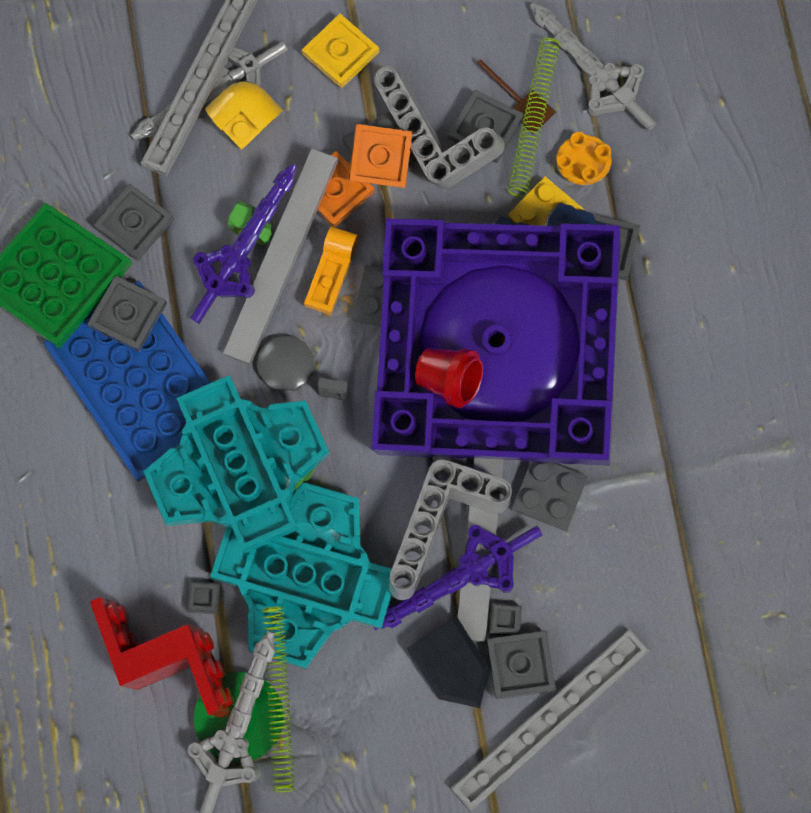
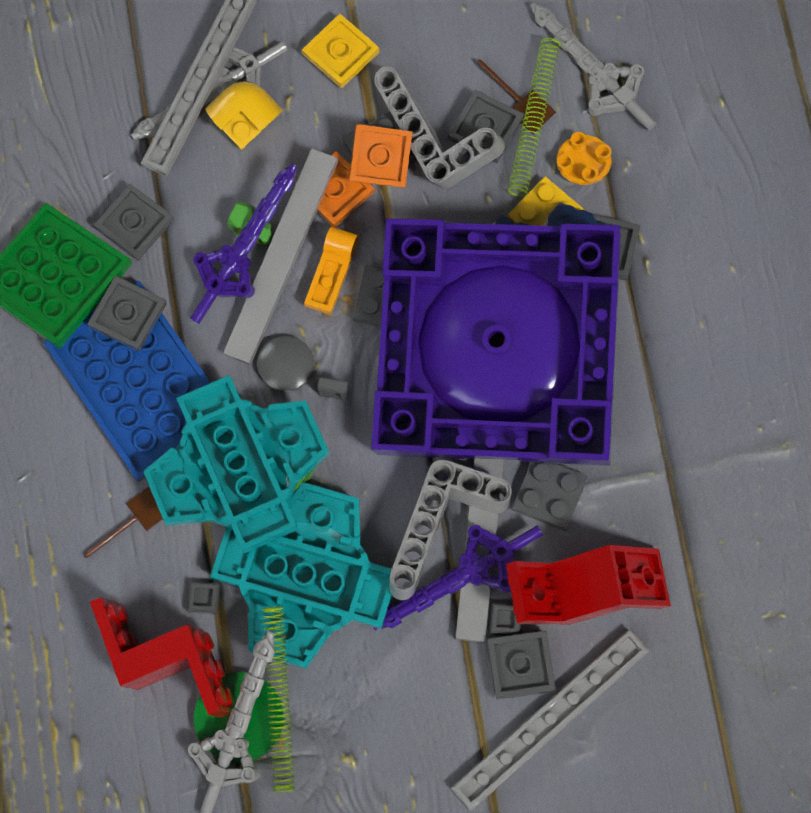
black tile [406,616,489,708] -> none
red piece [415,348,483,408] -> none
none -> reddish brown piece [84,487,163,558]
none -> red bracket [506,545,671,625]

